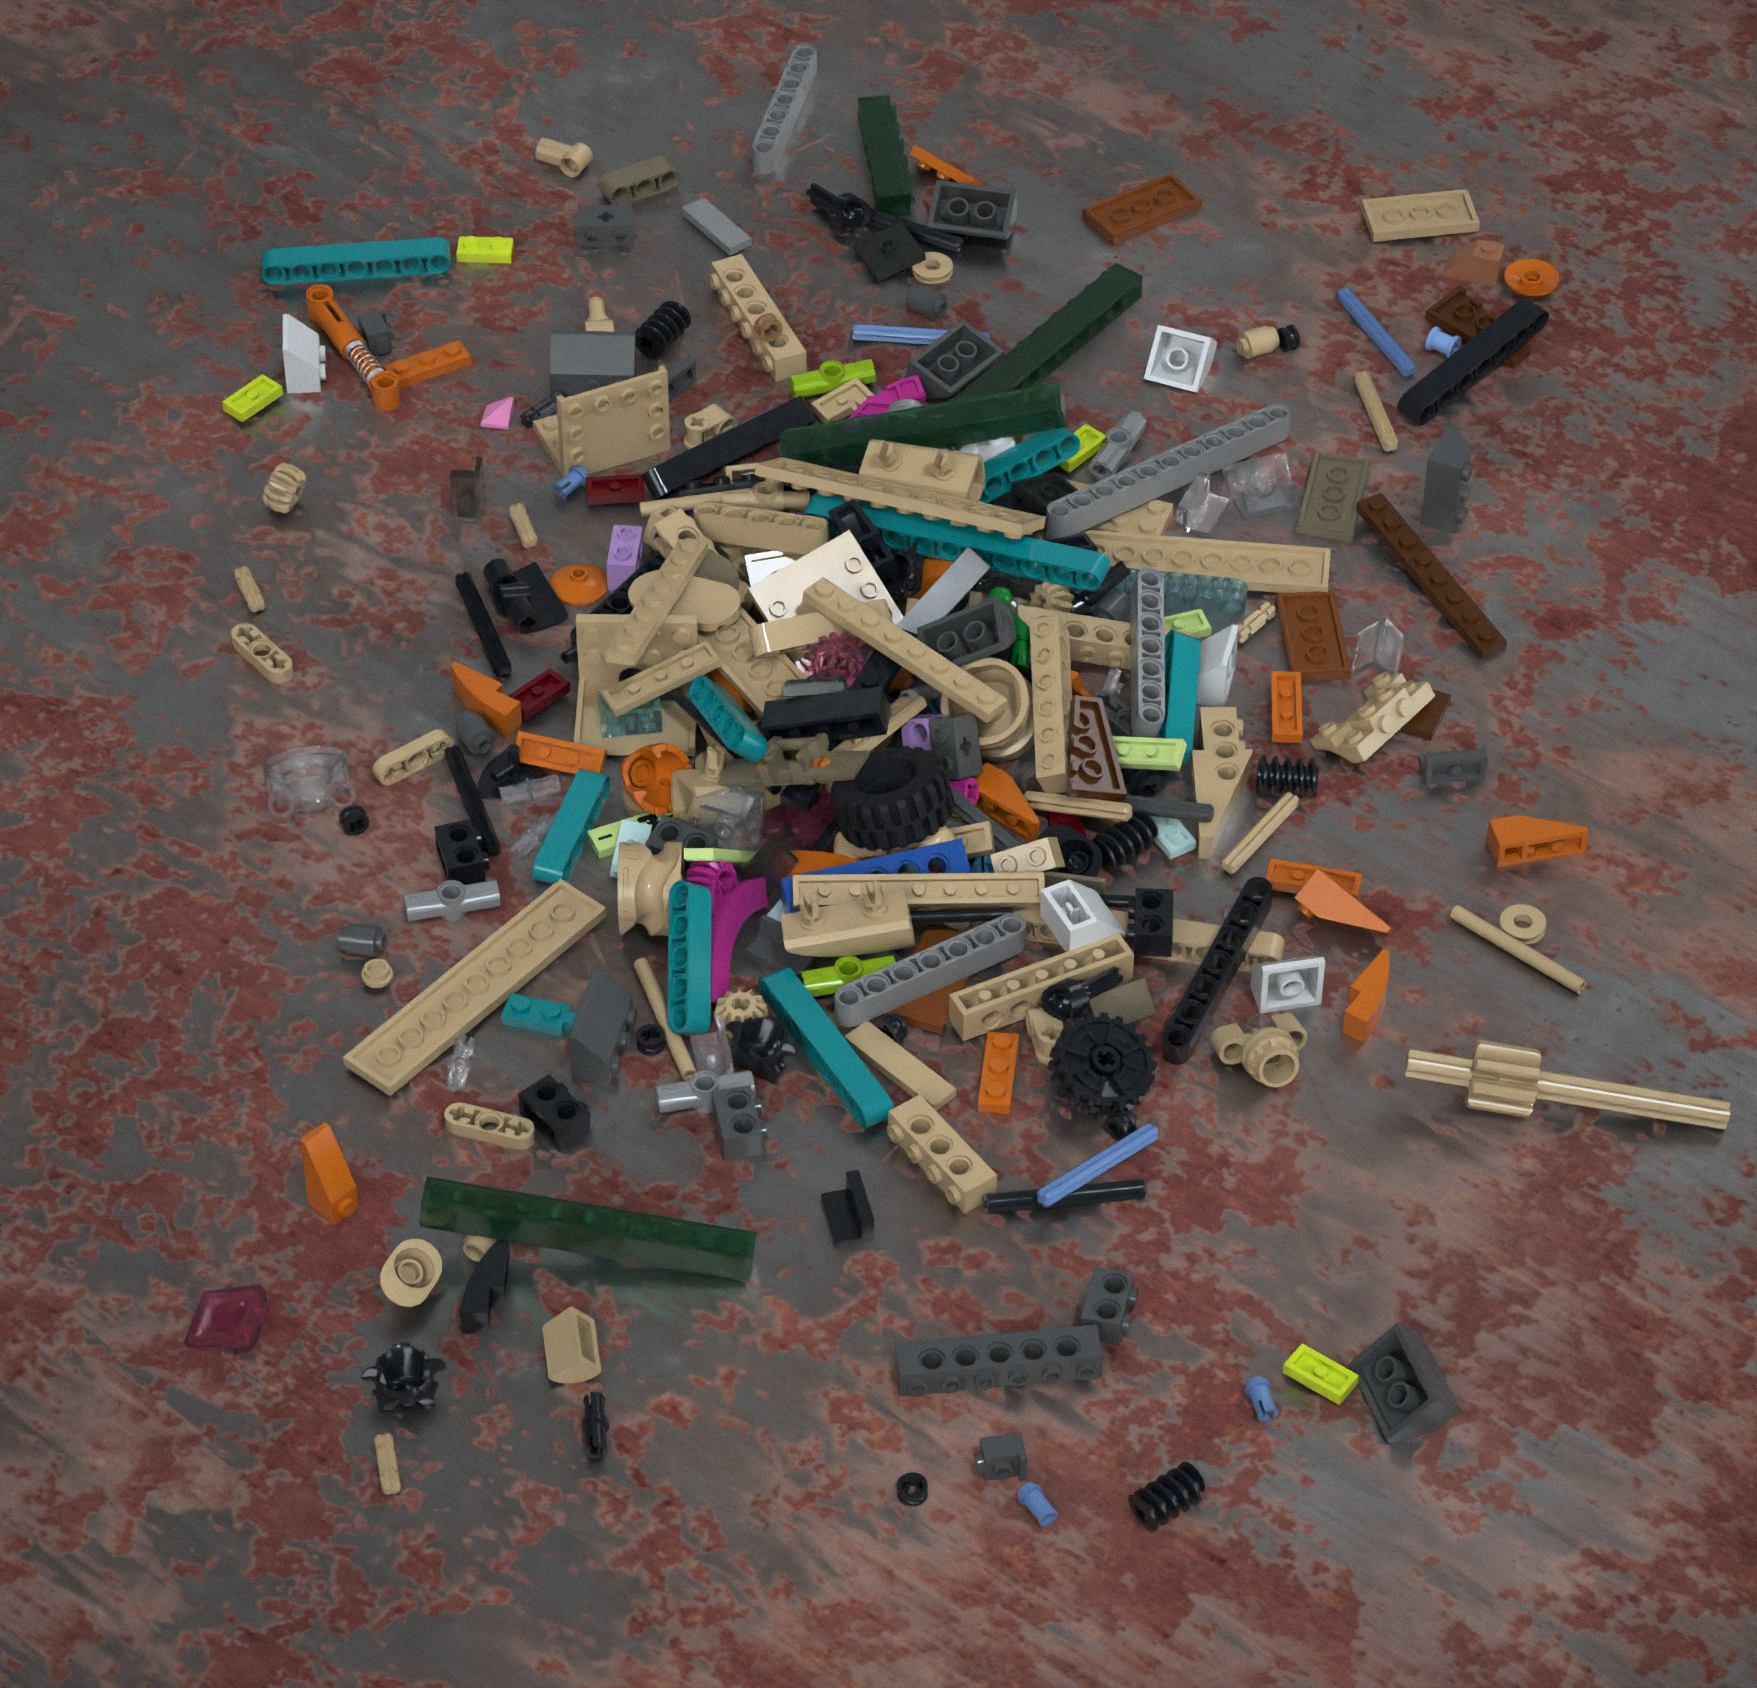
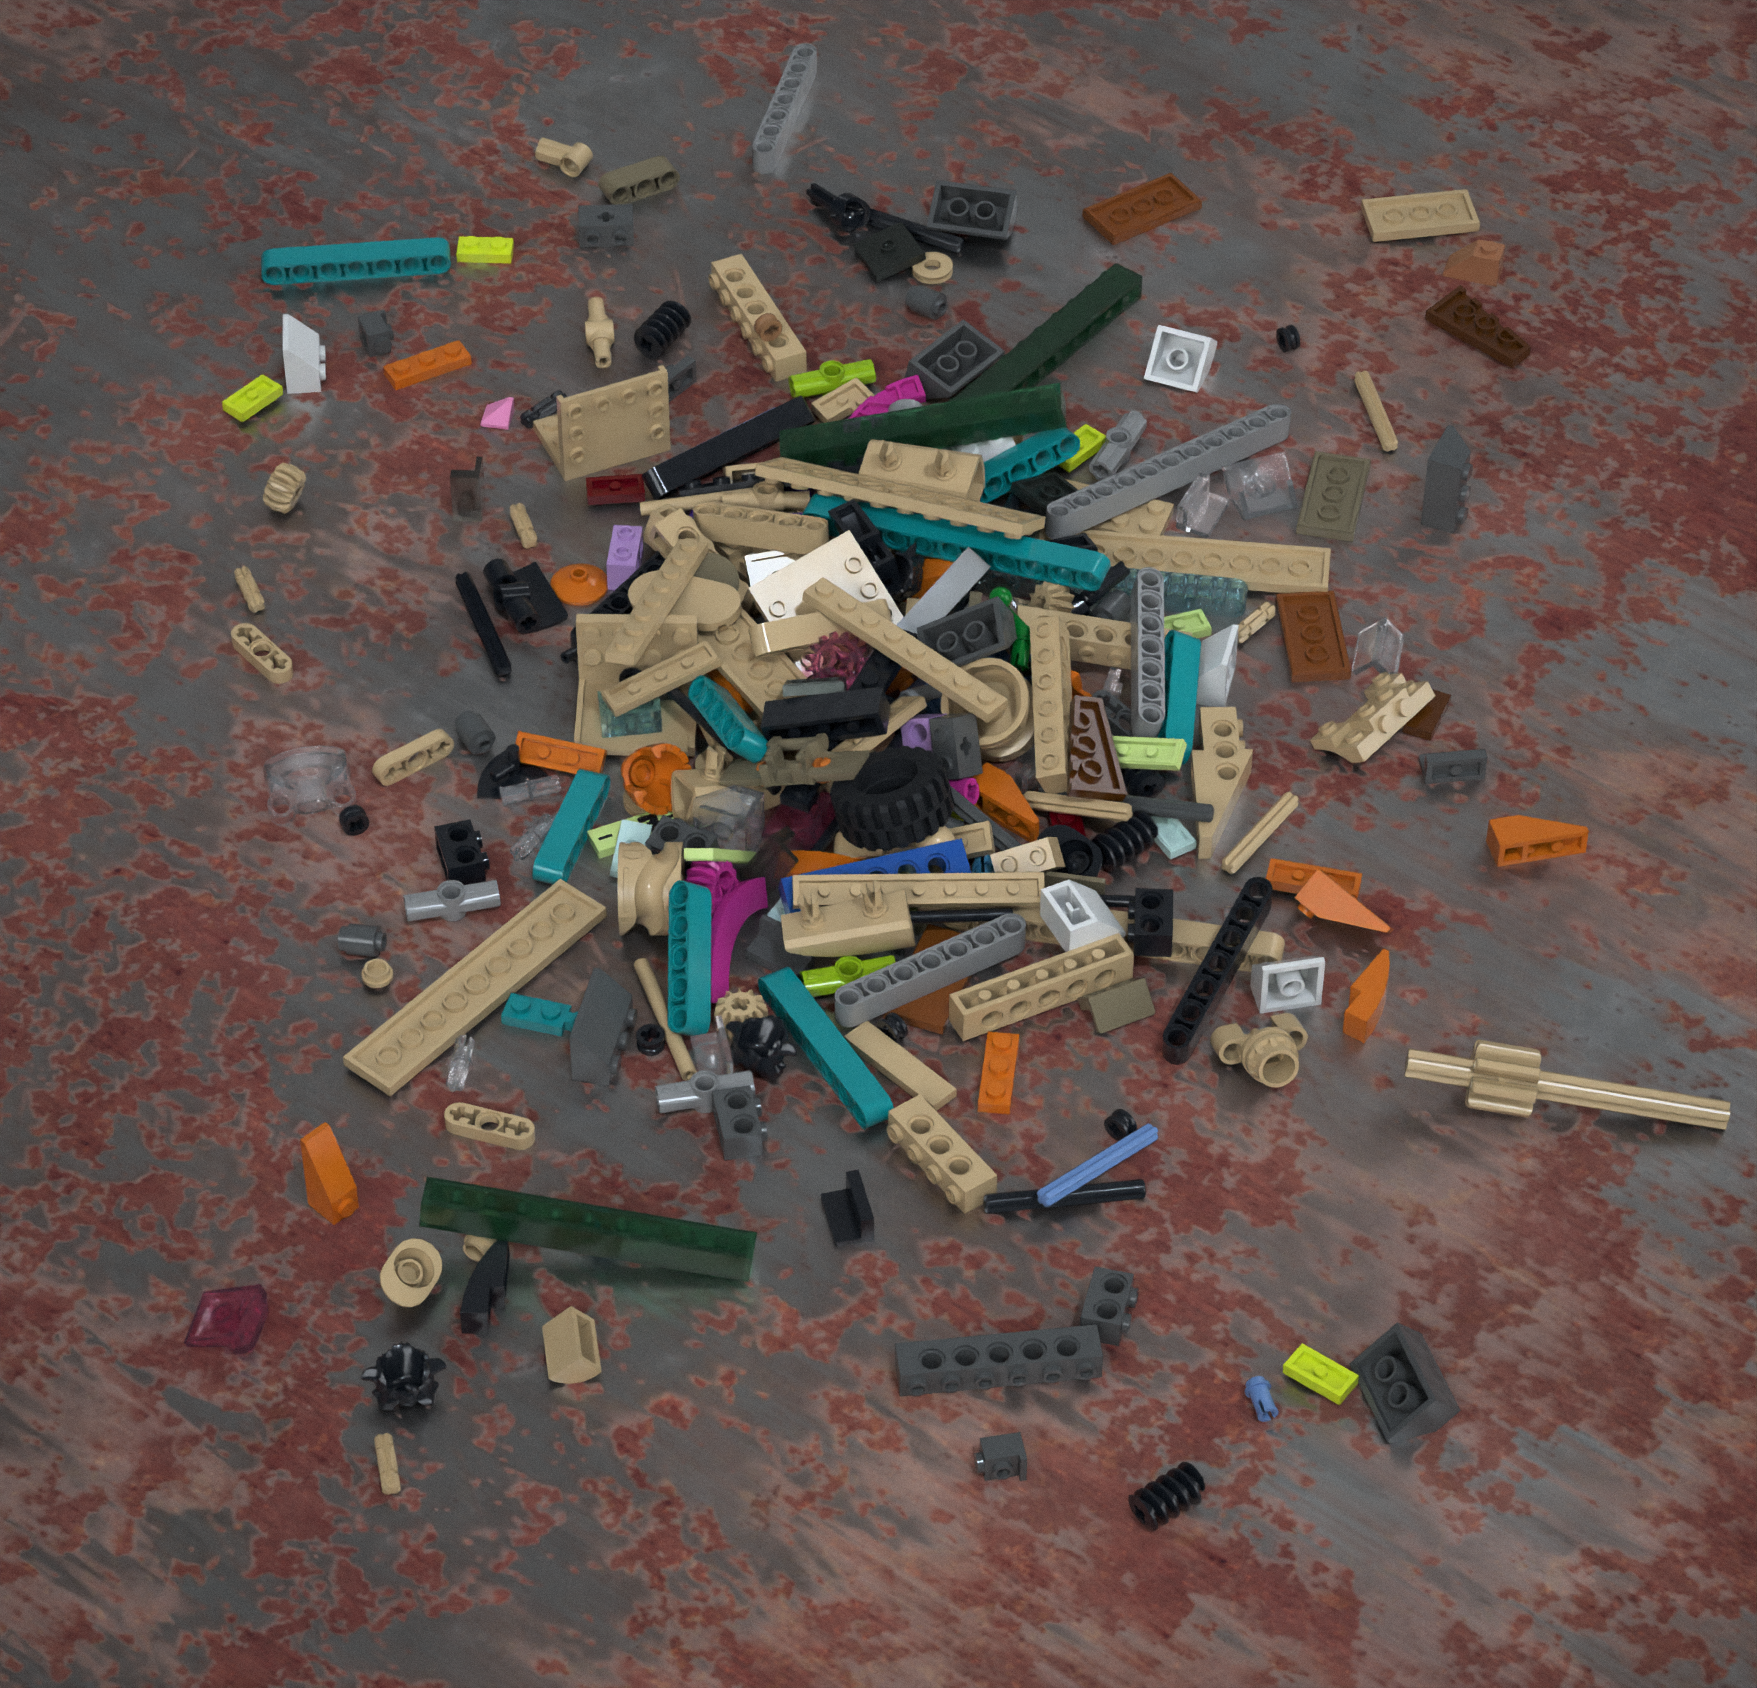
orange piece [306,284,401,411] -> none
black axle [445,745,501,857] -> none
orange slope [451,661,522,737] -> none
dark red plate [508,668,571,721] -> none
black brick [518,1074,591,1152] -> none
dark grey slope [550,330,637,396] -> none
medium blue pin [553,465,589,499] -> none
black pin [582,1392,609,1458] -> none
light grey tile [682,197,752,256] -> none
tan piece [684,404,738,450] -> none
medium blue axle [852,324,990,345] -> none
clear green brick [857,95,915,217] -> none
black bush [897,1472,928,1507] -> none
orange plate [910,145,986,186] -> none
medium blue pin [1017,1482,1059,1527] -> none
tan piece [1025,1007,1064,1065] -> none
black piece [1041,966,1123,1024] -> none
black piece [1048,1012,1157,1119] -> none
tan brick [1236,325,1279,359] -> none
black piece [1256,755,1319,797] -> none
orange plate [1270,671,1303,743] -> none
medium blue axle [1336,287,1416,377] -> none
reddish brown plate [1356,493,1507,659] -> none
black beam [1397,298,1549,426] -> none
light blue bush [1425,326,1462,358] -> none
tan piece [1450,905,1587,994] -> none
tan piece [1499,904,1547,945] -> none
orange dish [1504,259,1560,296] -> none

